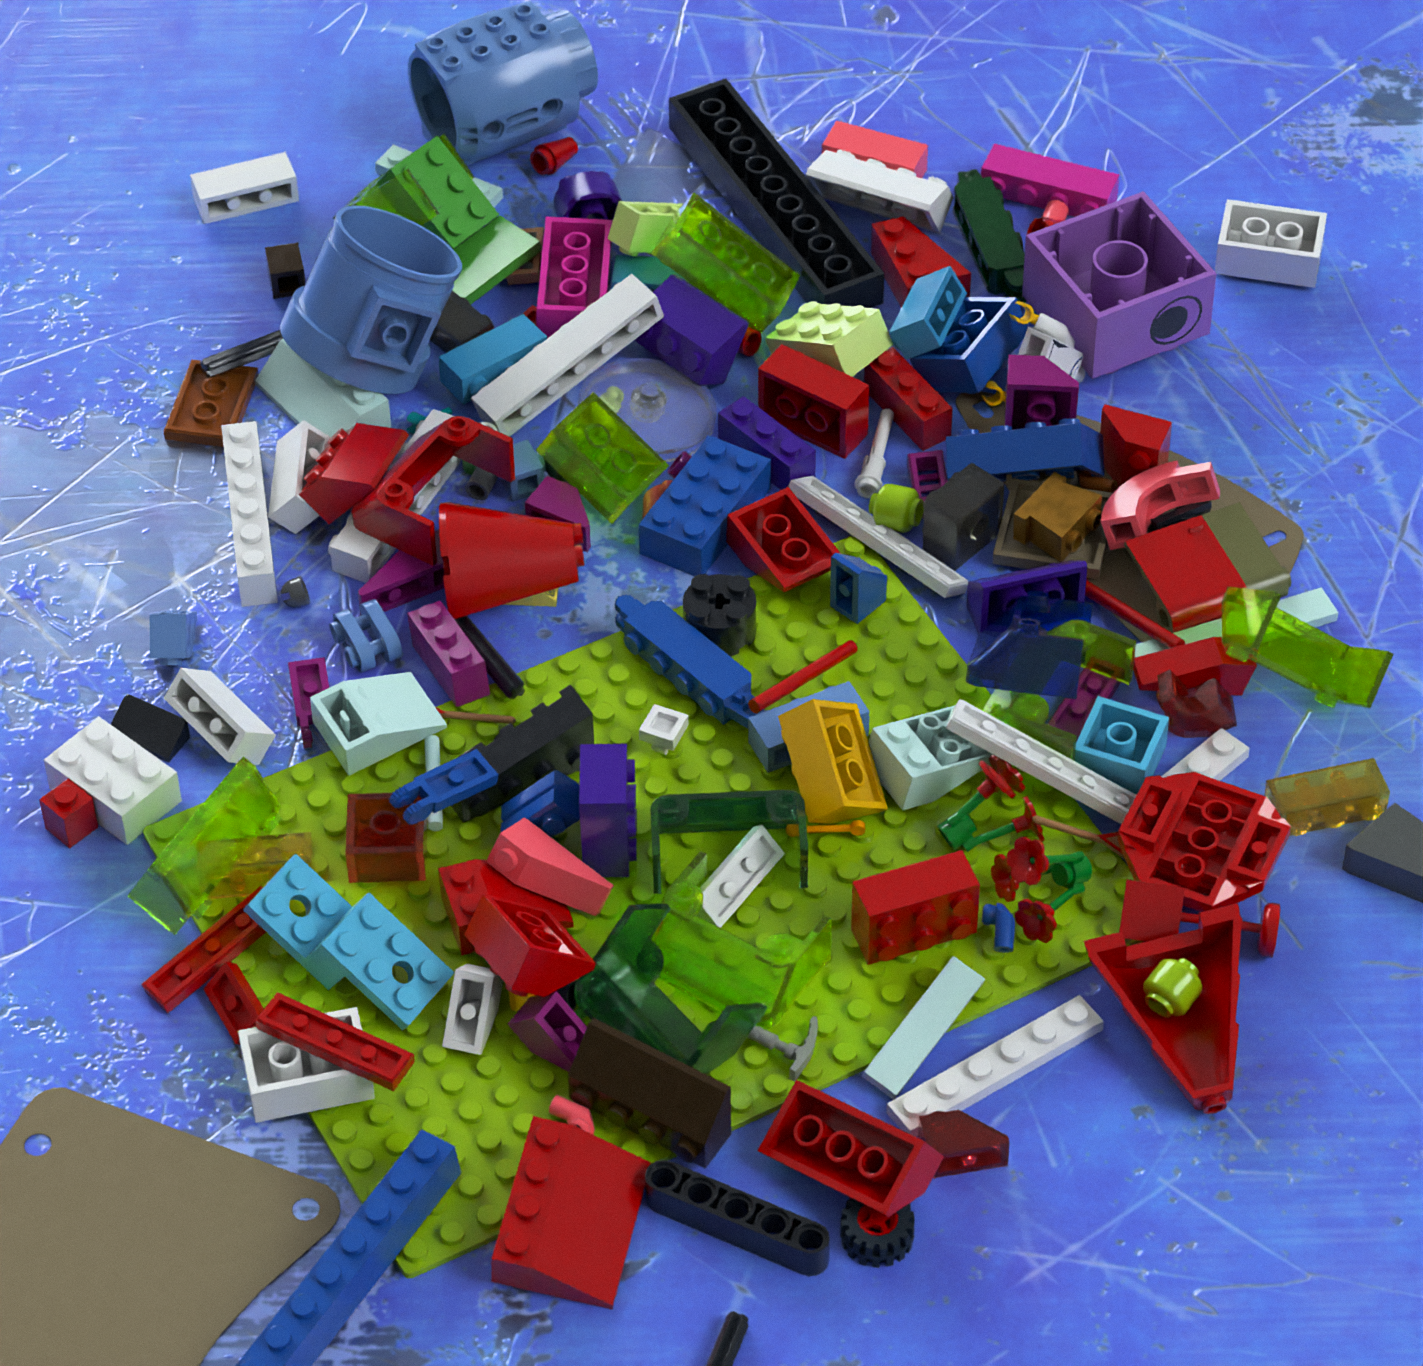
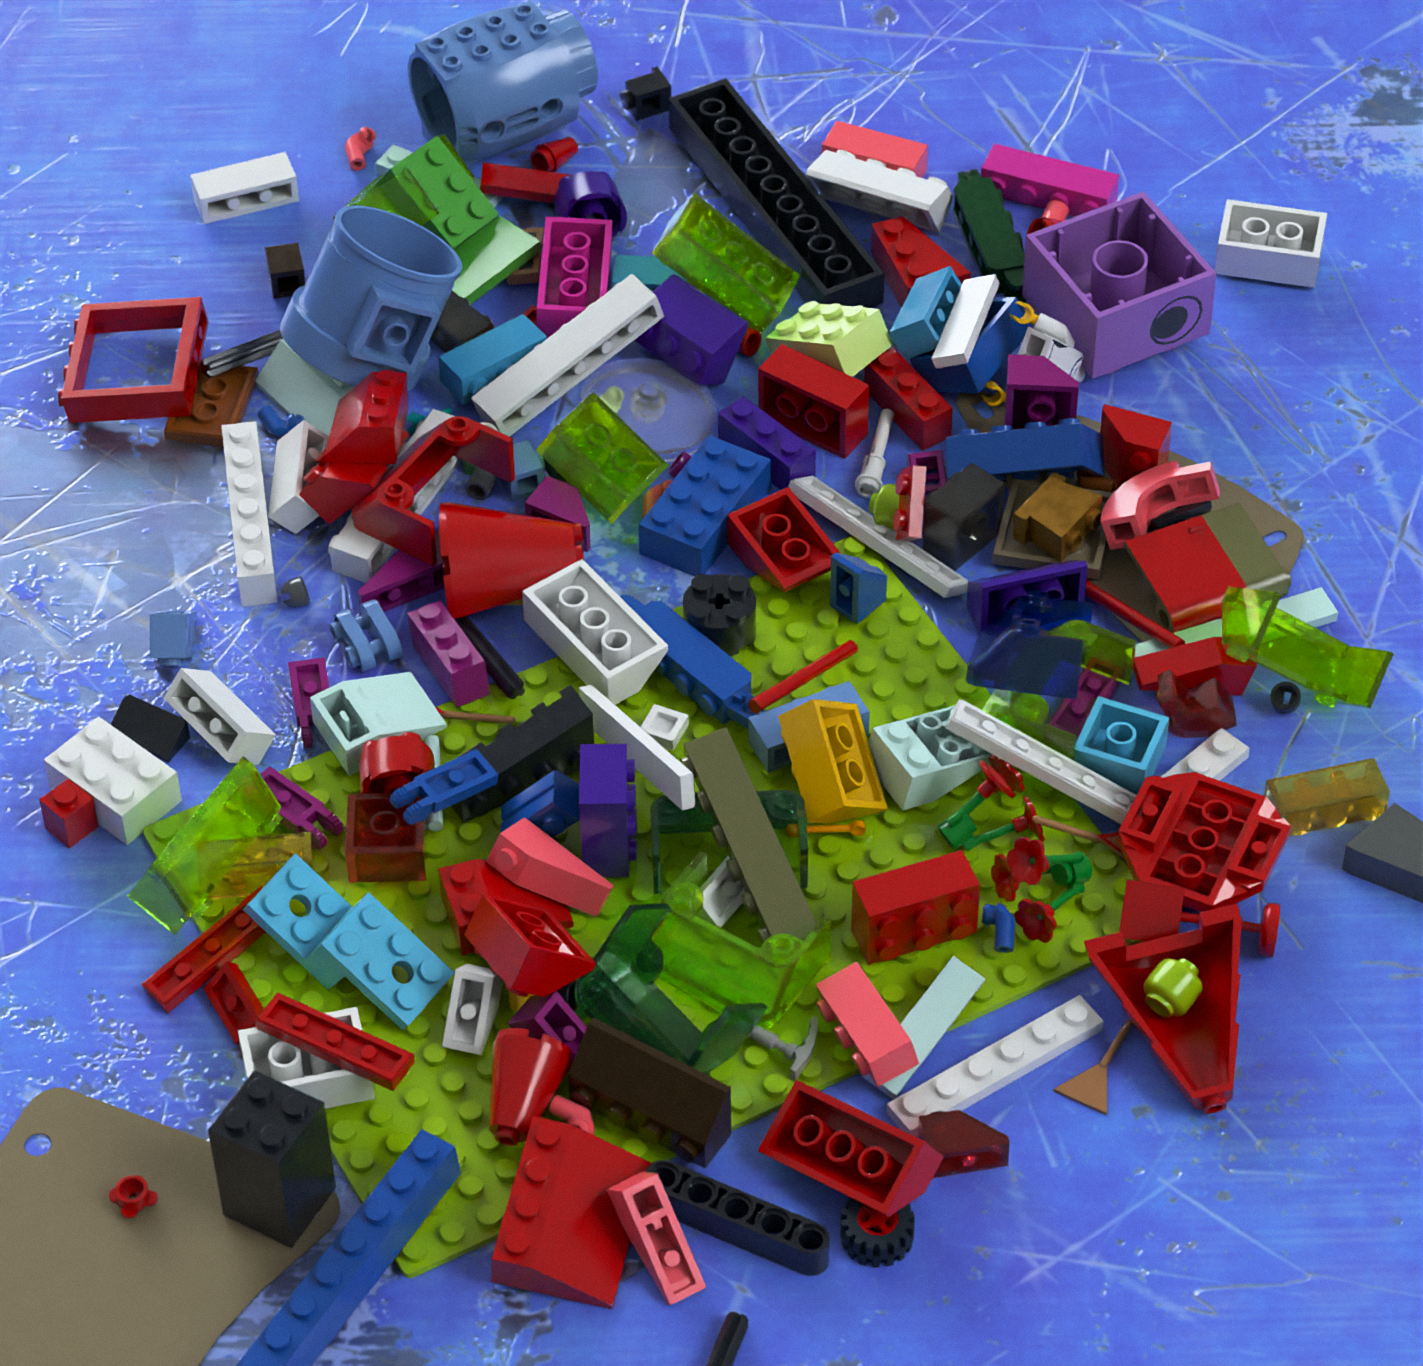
yellowish green brick [607,201,712,257] -> none
none -> red window [58,297,209,423]
none -> red plate [109,1175,158,1219]
none -> black brick [208,1070,336,1248]
none -> magenta hinge [243,766,345,850]
none -> blue arm [258,406,305,437]
none -> red slope [324,370,409,464]
none -> coral arm [345,127,376,171]
none -> red brick [359,732,435,821]
none -> red tile [480,162,573,203]
none -> red cone [489,1028,572,1146]
none -> white slope [522,559,668,705]
none -> white tile [579,684,695,811]
none -> coral slope [606,1172,706,1305]
none -> black brick [620,66,671,121]
none -> olive brick [680,727,821,960]
none -> coral brick [815,962,919,1087]
none -> red plate [893,465,927,542]
none -> white tile [932,274,999,369]
none -> medium nougat piece [1053,1018,1133,1115]
none -> black hinge [1271,682,1301,714]

